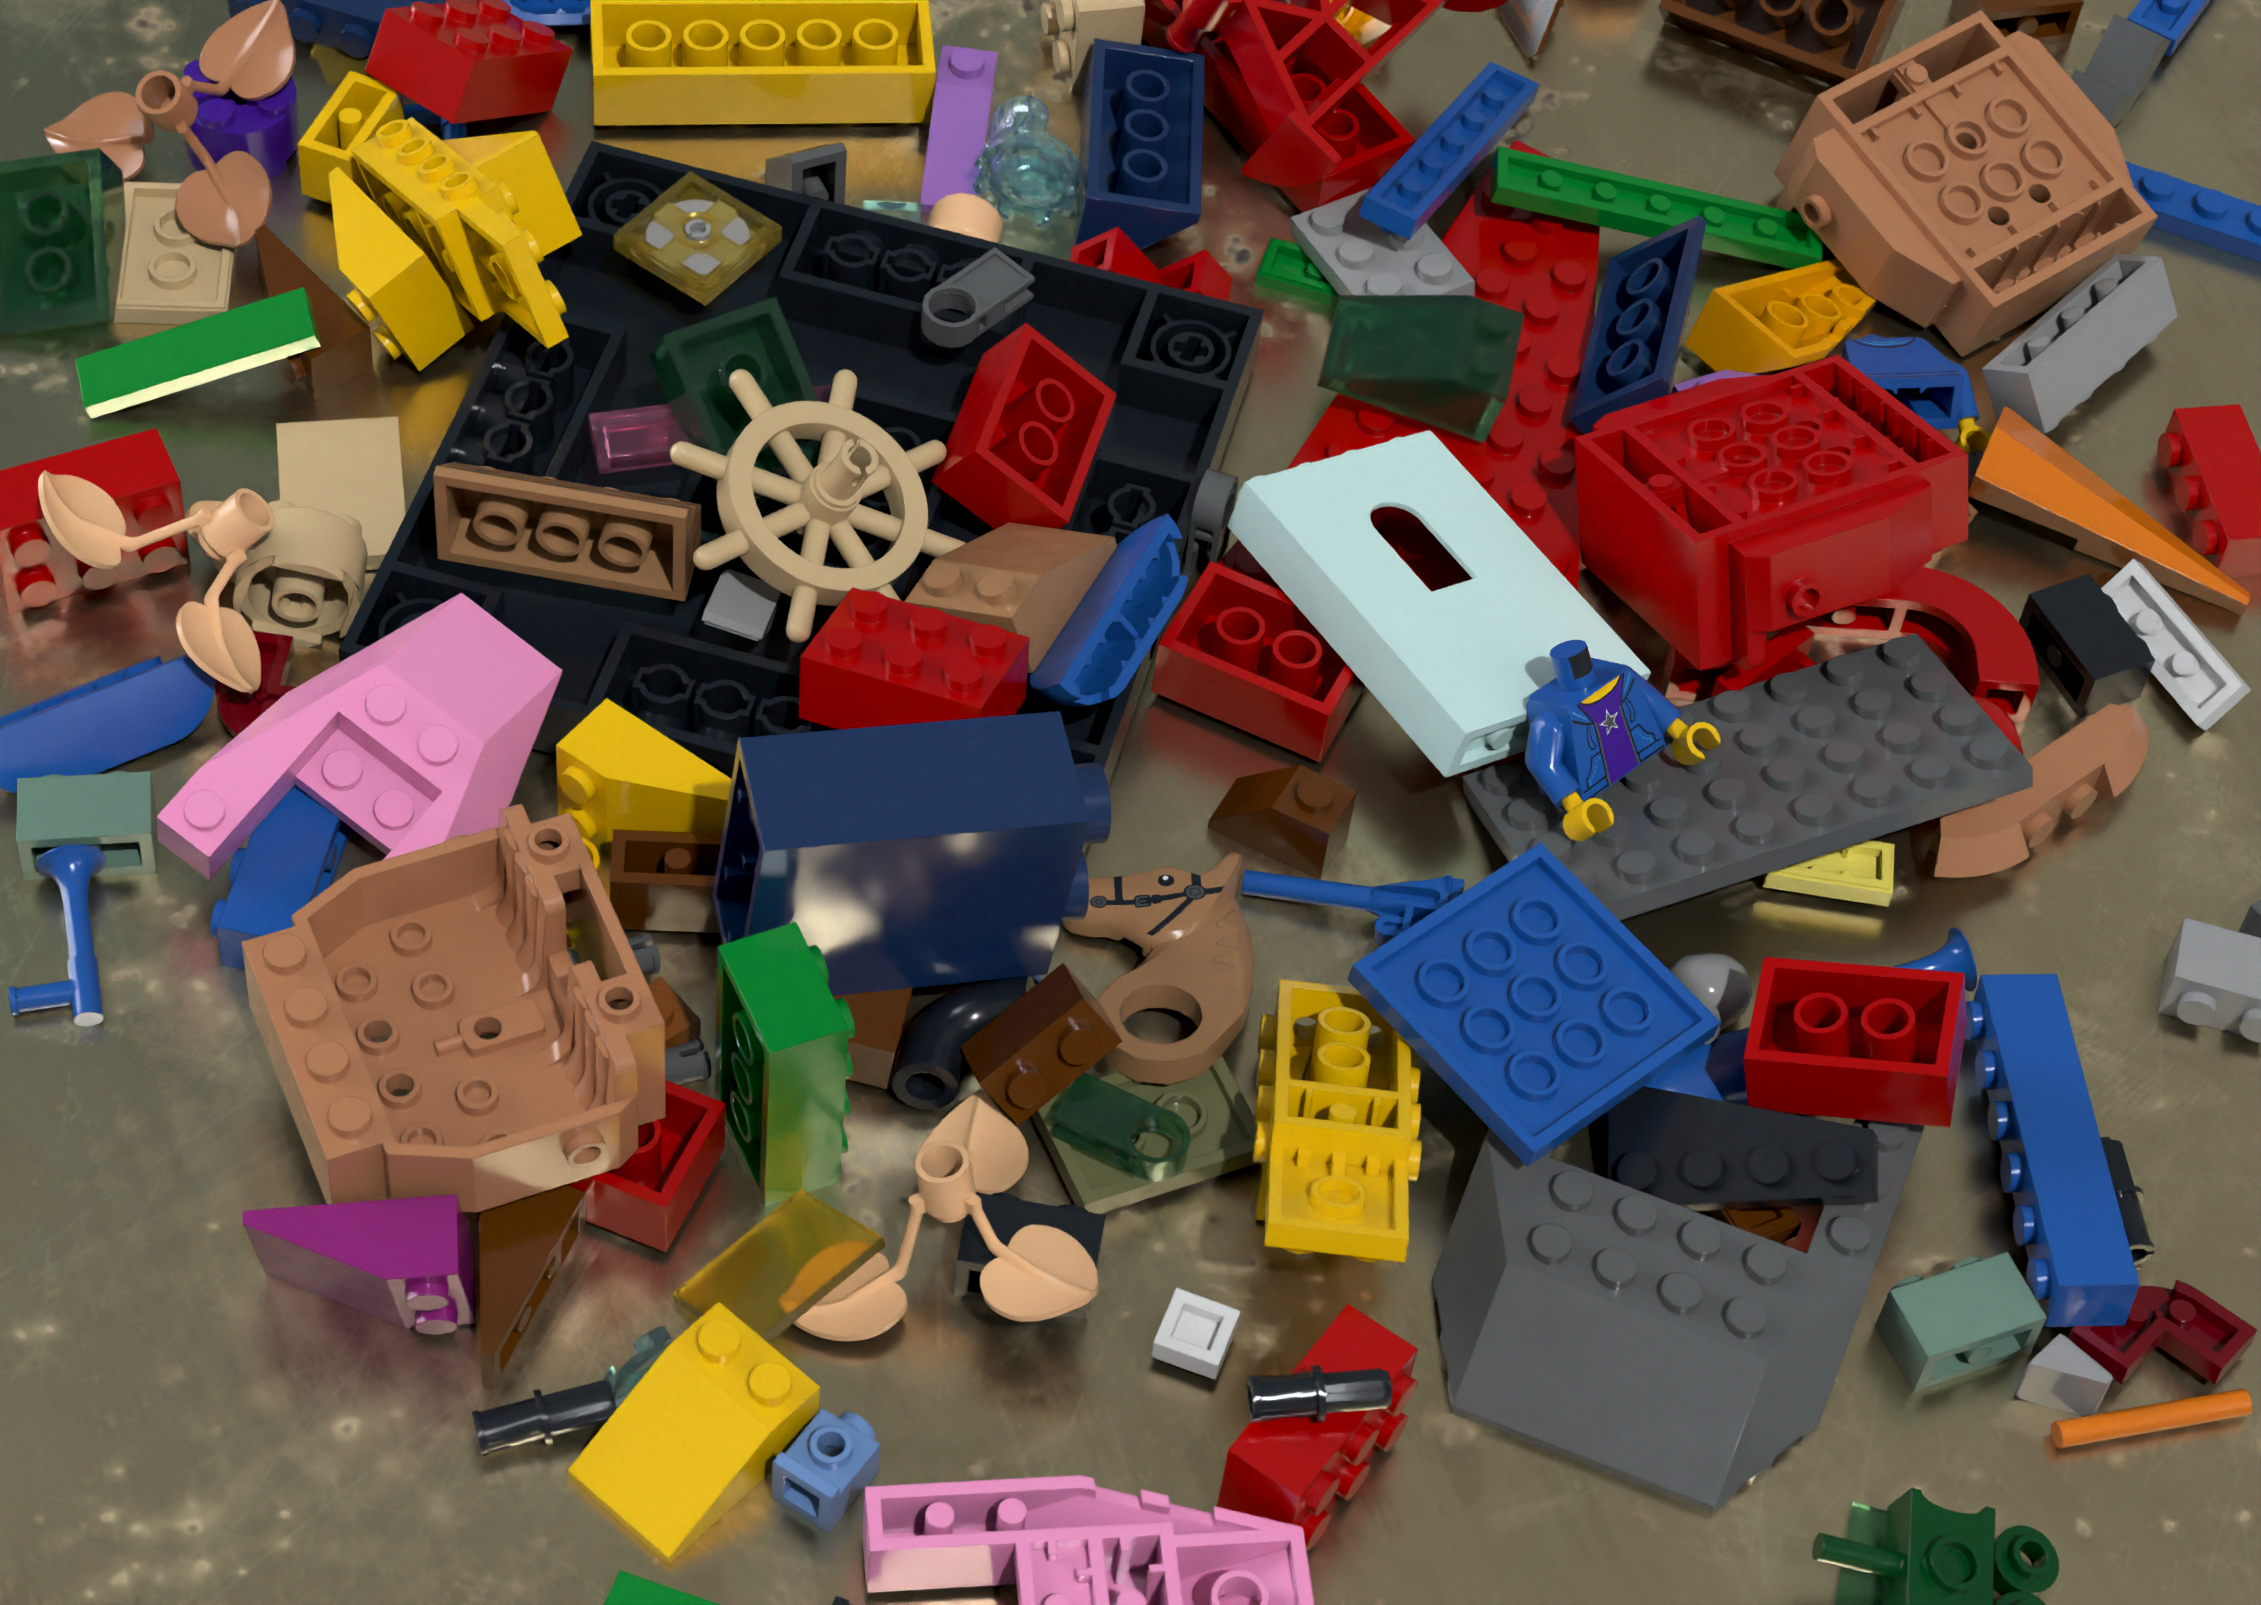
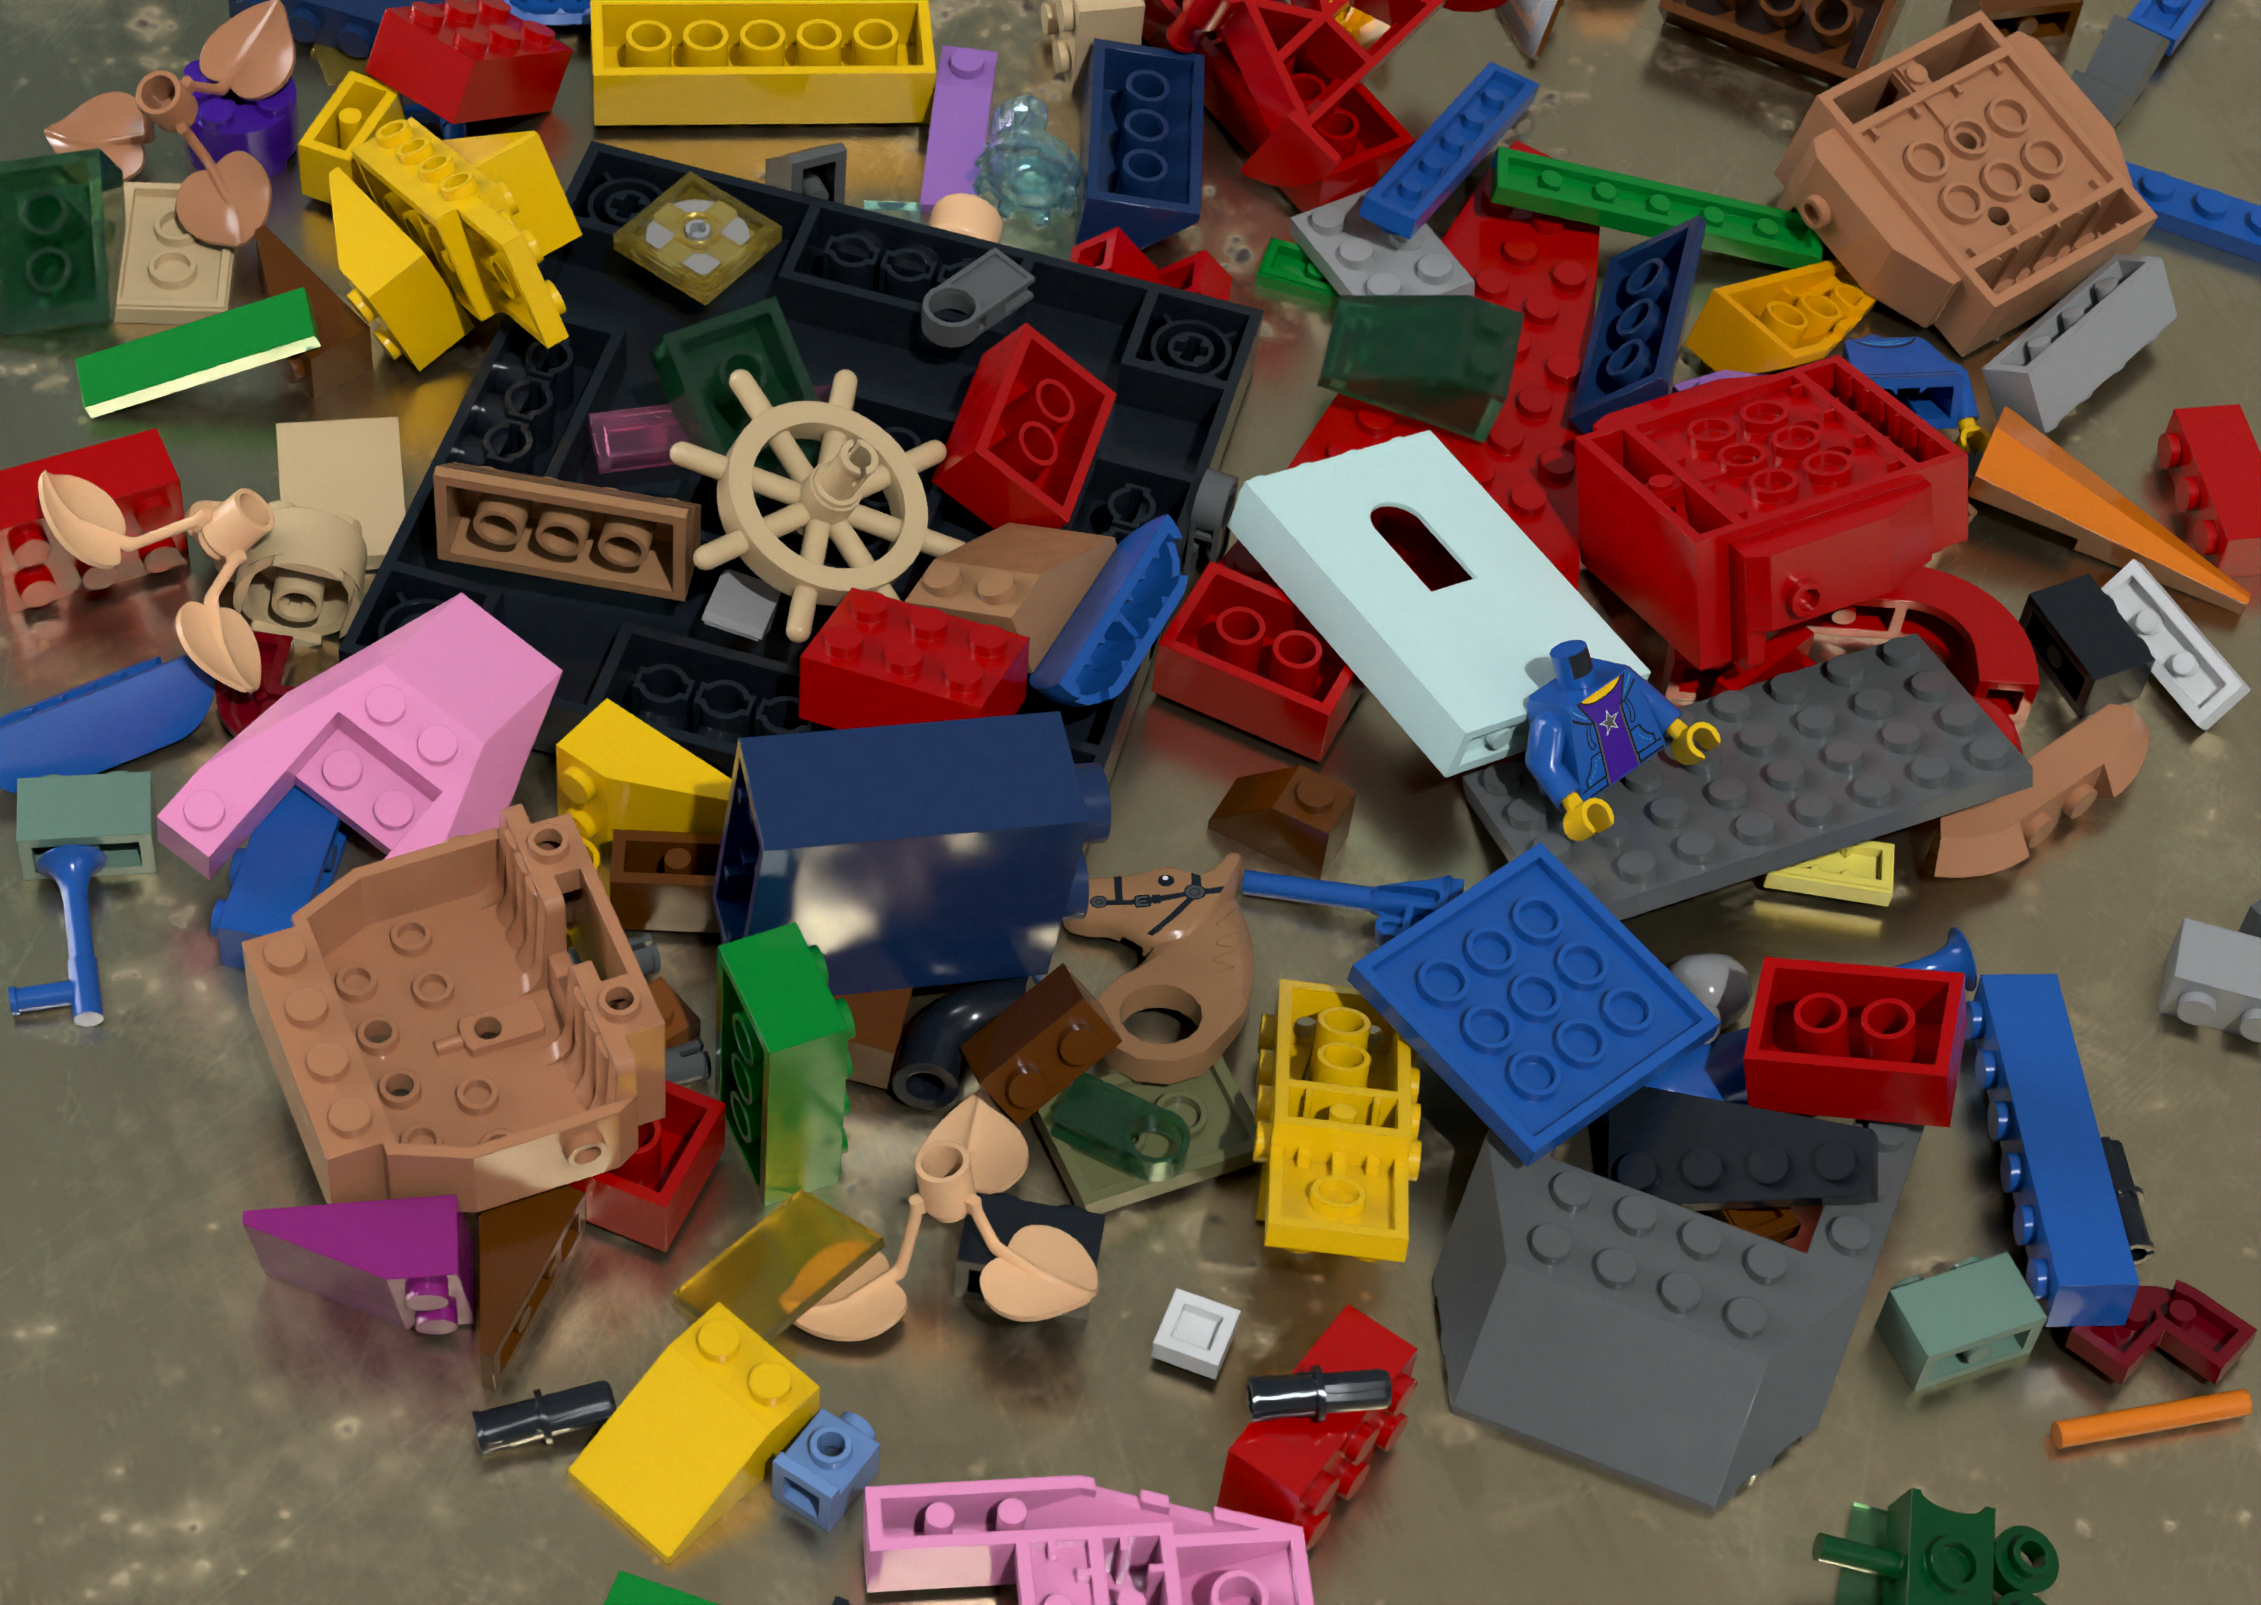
clear light blue tile [603,1325,673,1407] -> none
light grey slope [2015,1333,2113,1416] -> none

